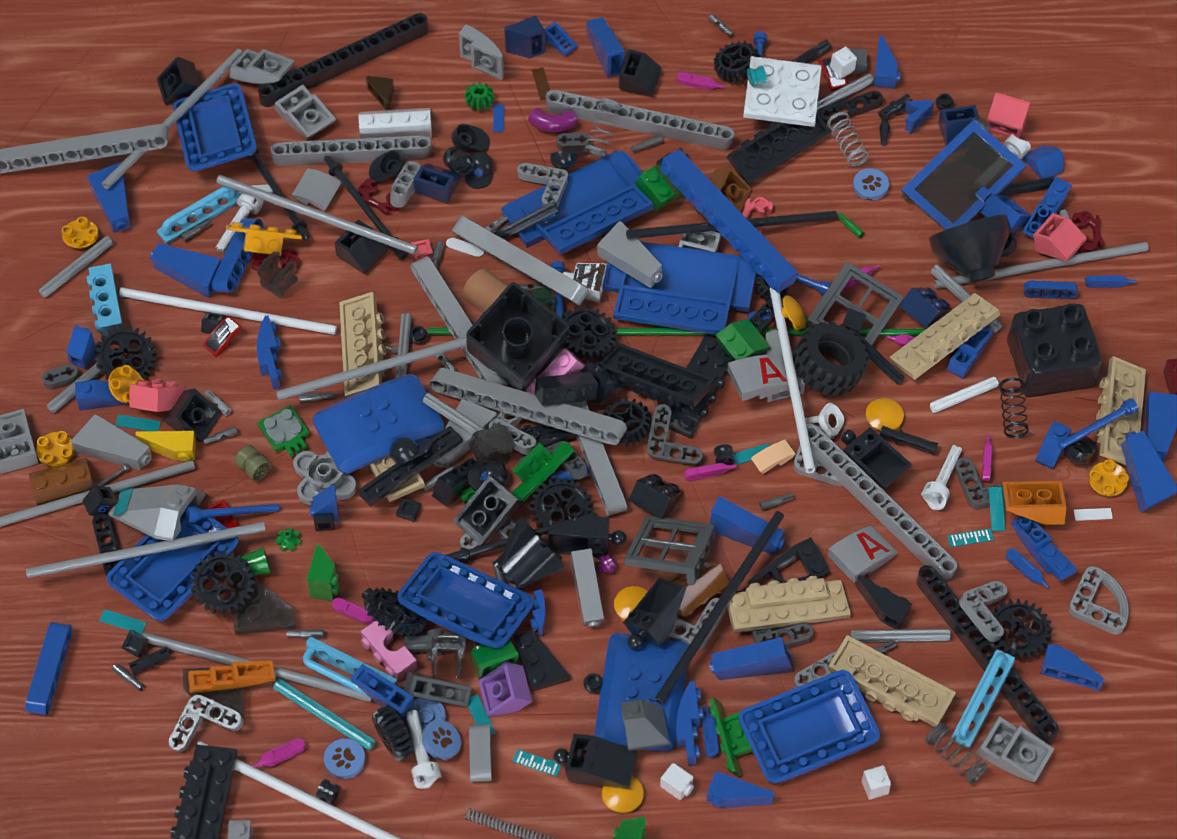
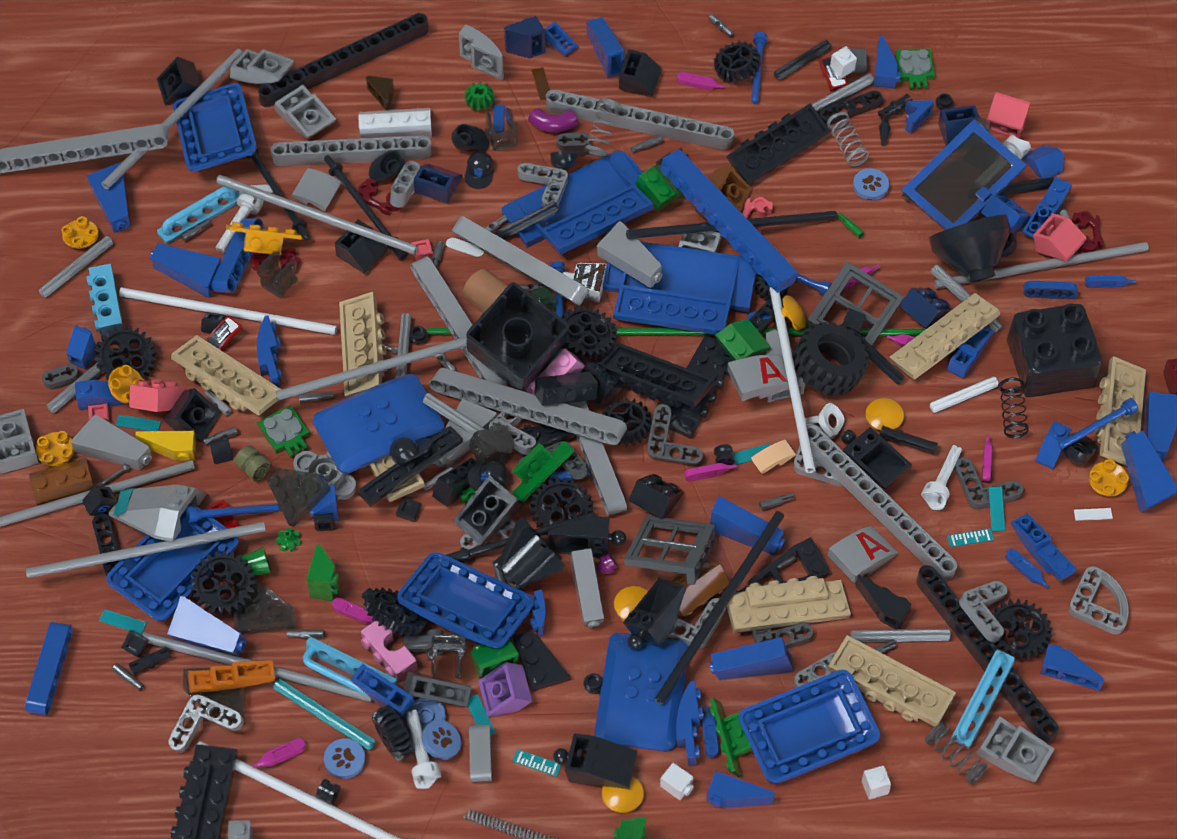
black wheel [443,146,475,176] -> none
dark grey slope [621,700,670,751] -> none
white piece [743,56,821,127] -> none
teal wheel [747,65,767,86] -> none
orange slope [1002,481,1066,525] -> none
none -> coral tile [88,404,109,422]
none -> slope [167,596,246,657]
none -> tan plate [171,335,282,416]
none -> black slope [209,439,233,464]
none -> clear smoke plate [267,468,331,526]
none -> clear smoke piece [485,108,518,151]
none -> piece [895,48,935,89]

